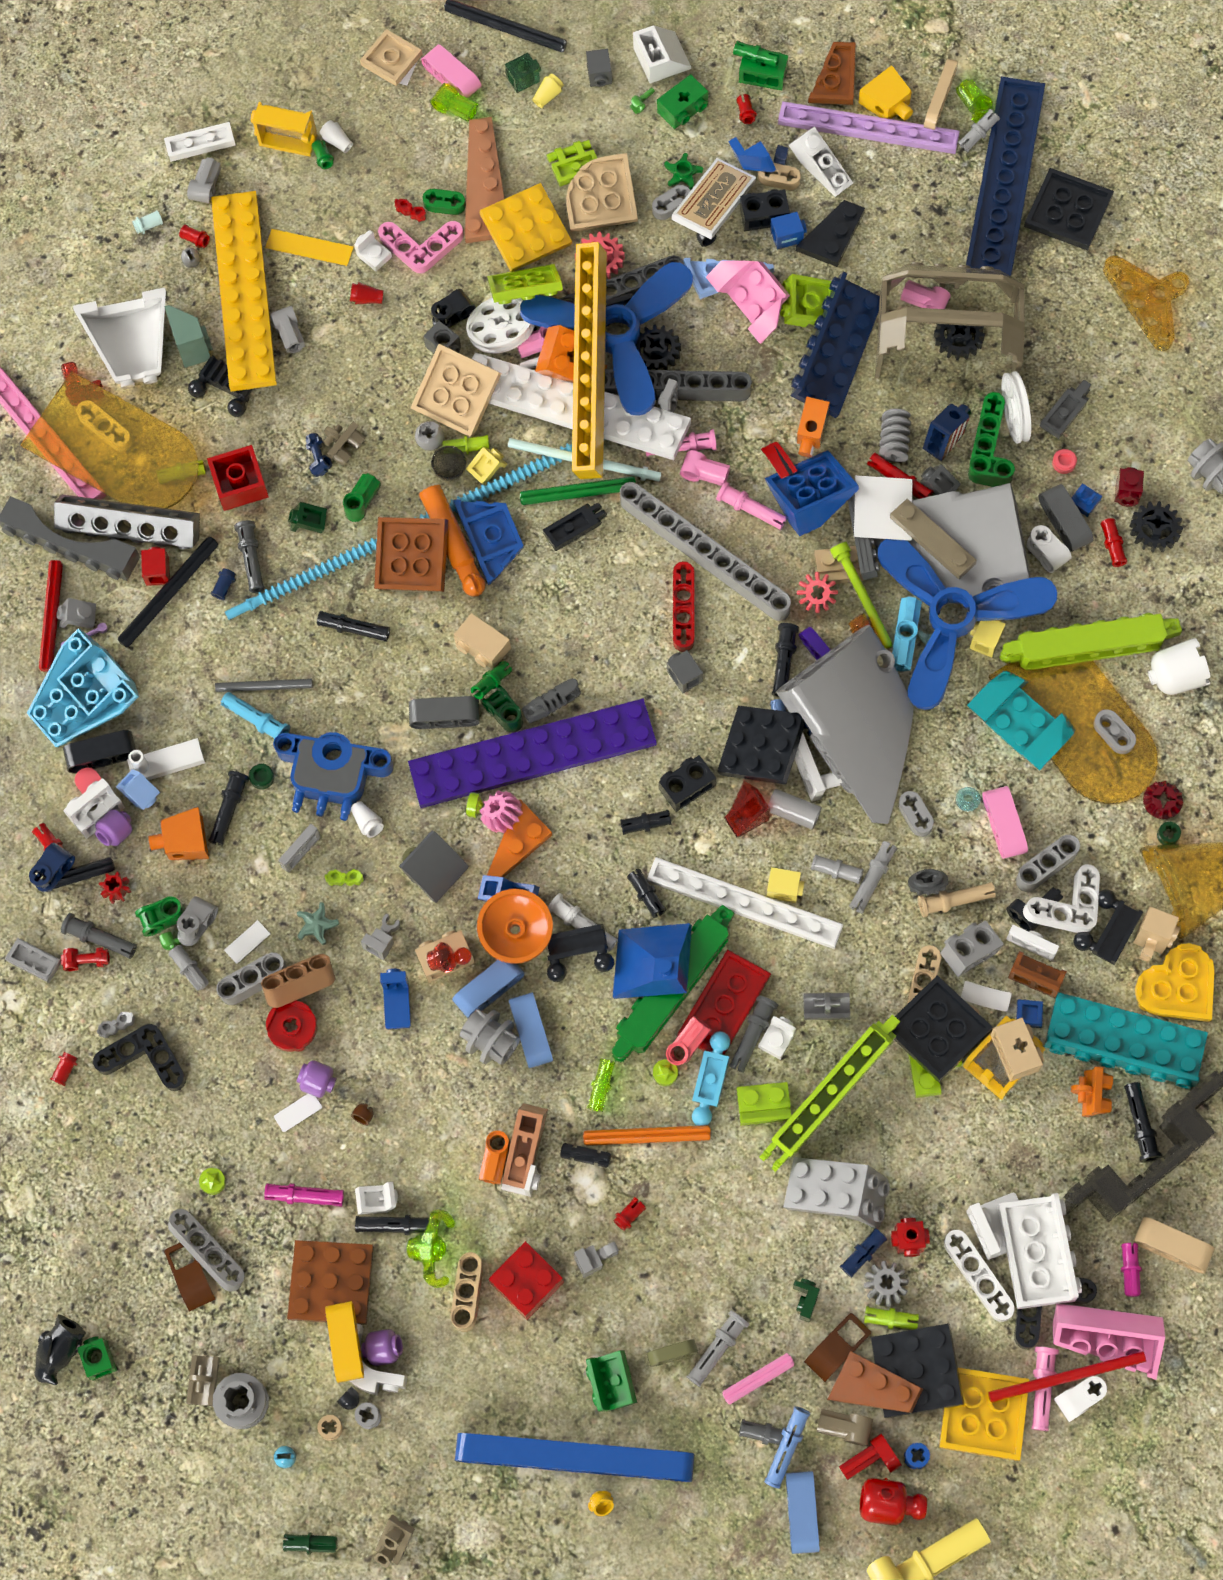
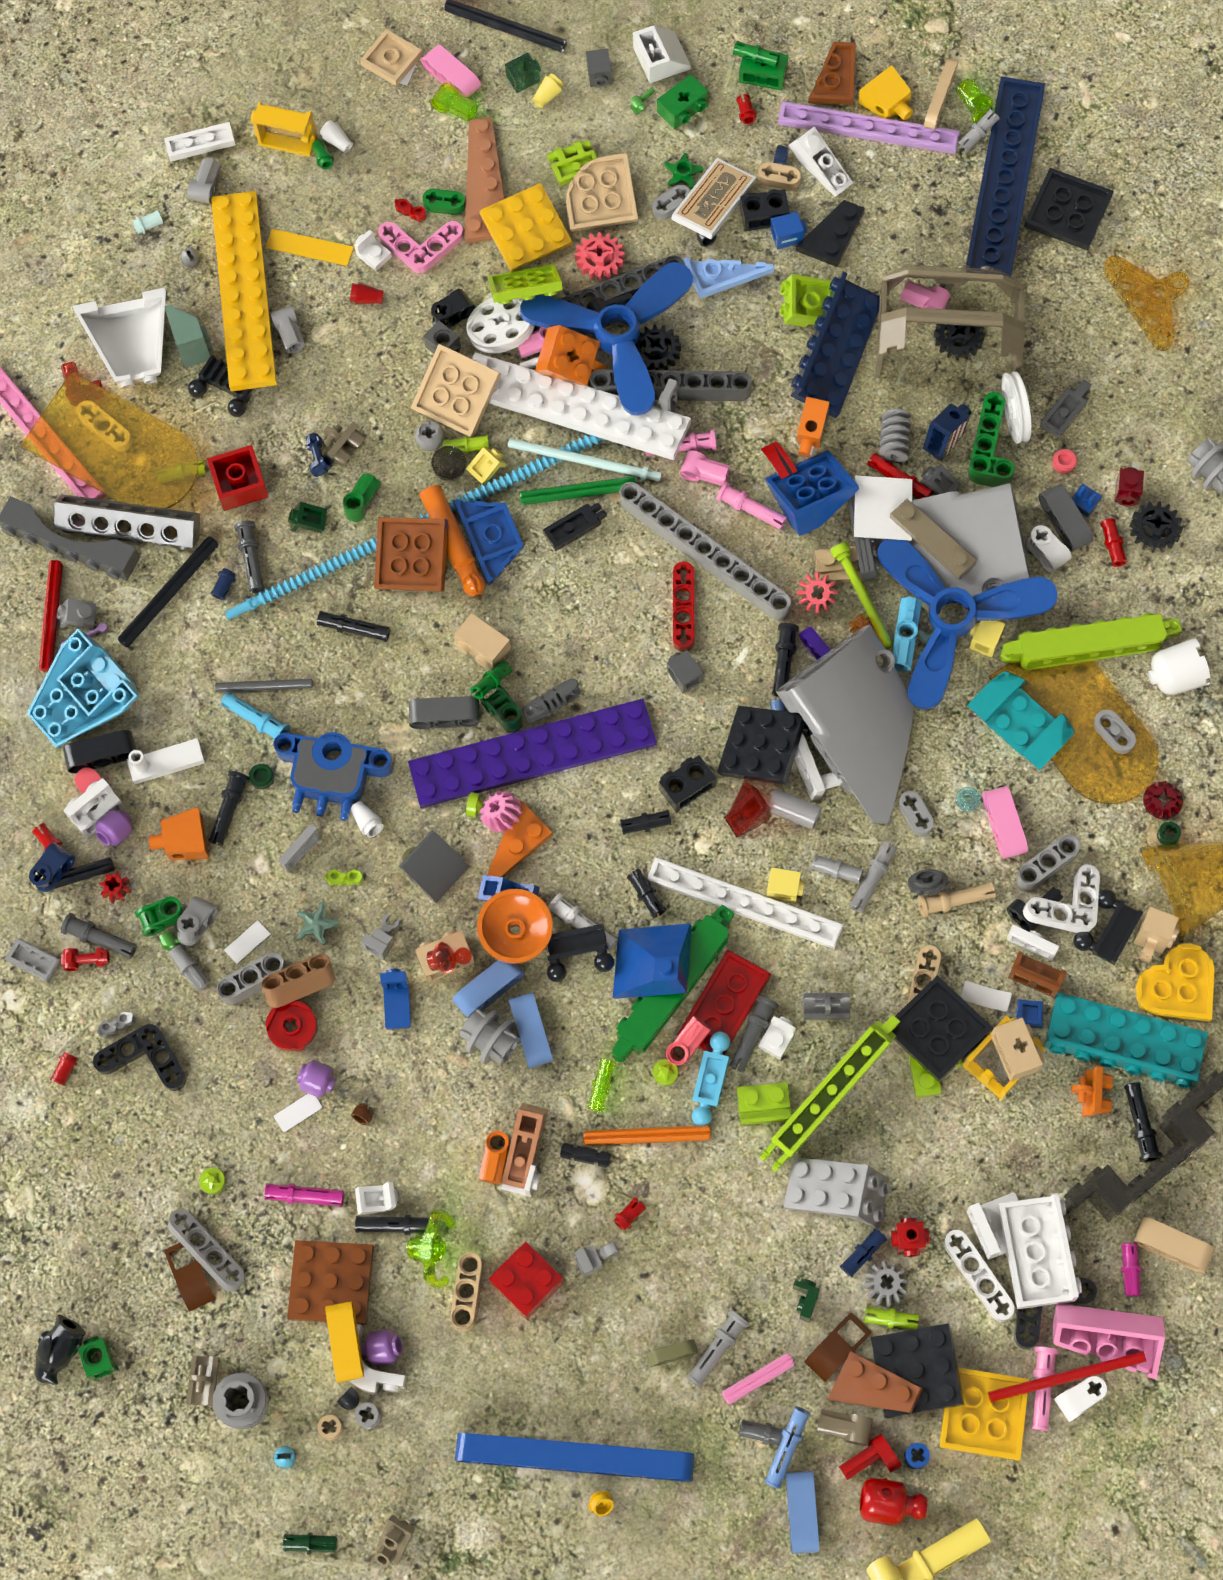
light blue brick [116,769,160,810] -> none
red brick [141,547,170,586] -> none
red pin [179,224,210,248] -> none
yellow brick [572,242,607,479] -> none
green bracket [586,1350,637,1412] -> none
bright pink piece [706,261,790,344] -> none
blue slope [728,137,776,172] -> none
light grey brick [940,920,1004,977] -> none

